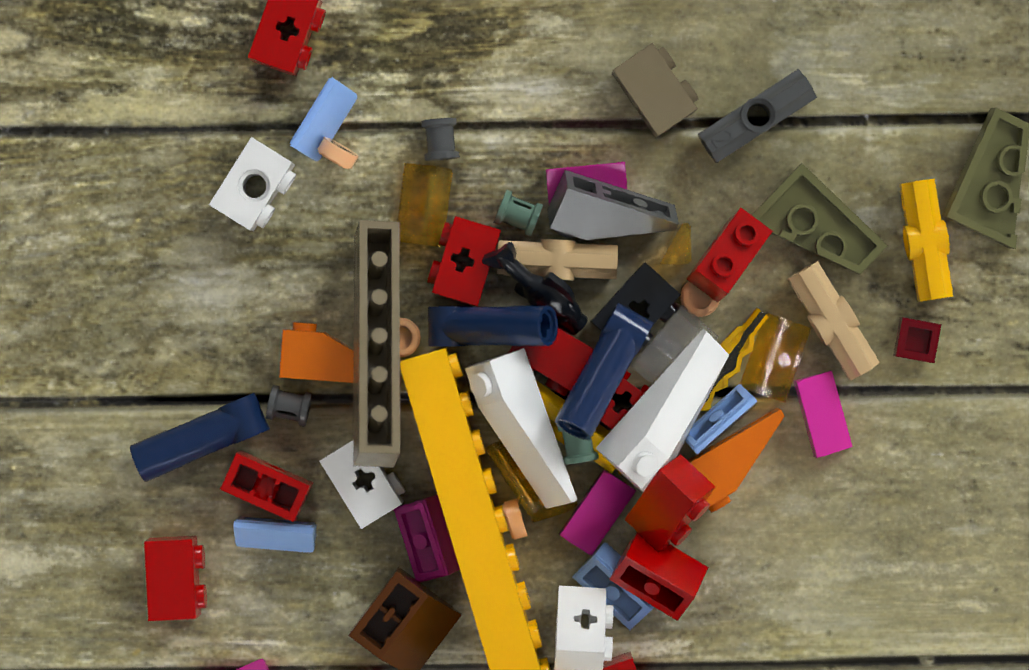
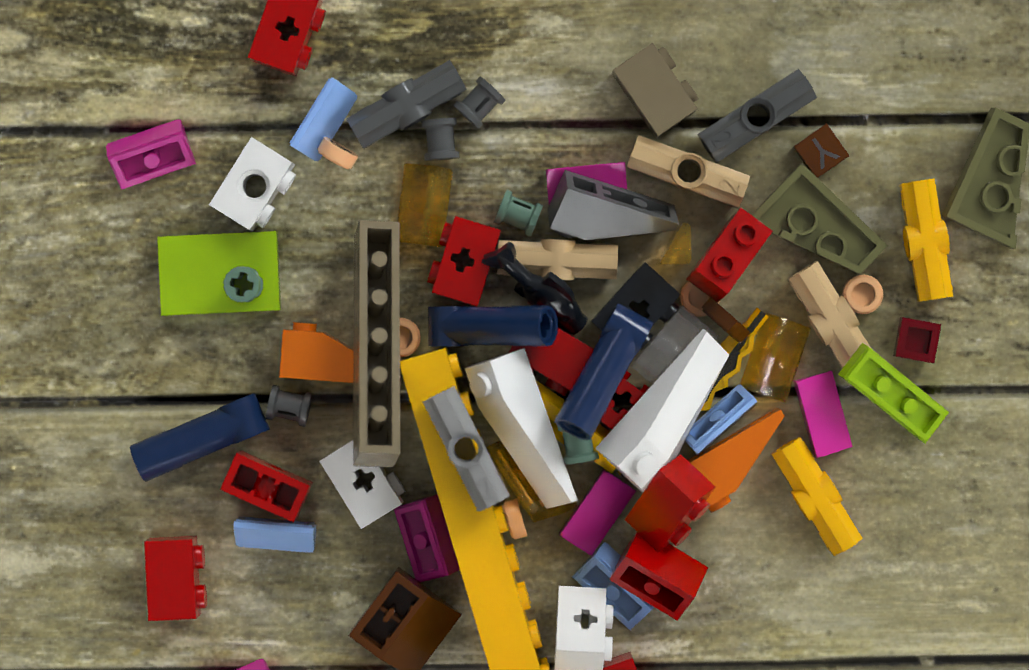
none -> dark pink slope [106,119,196,190]
none -> lime tile [157,231,281,316]
none -> sand green bush [224,266,263,302]
none -> dark grey piece [346,60,467,149]
none -> light grey piece [423,386,510,512]
none -> dark grey bush [453,76,506,129]
none -> tan piece [626,135,750,208]
none -> reddish brown tile [702,297,750,343]
none -> yellow piece [771,436,863,556]
none -> reddish brown tile [793,123,849,178]
none -> lime tile [838,343,949,444]
none -> light nougat tile [842,275,883,314]

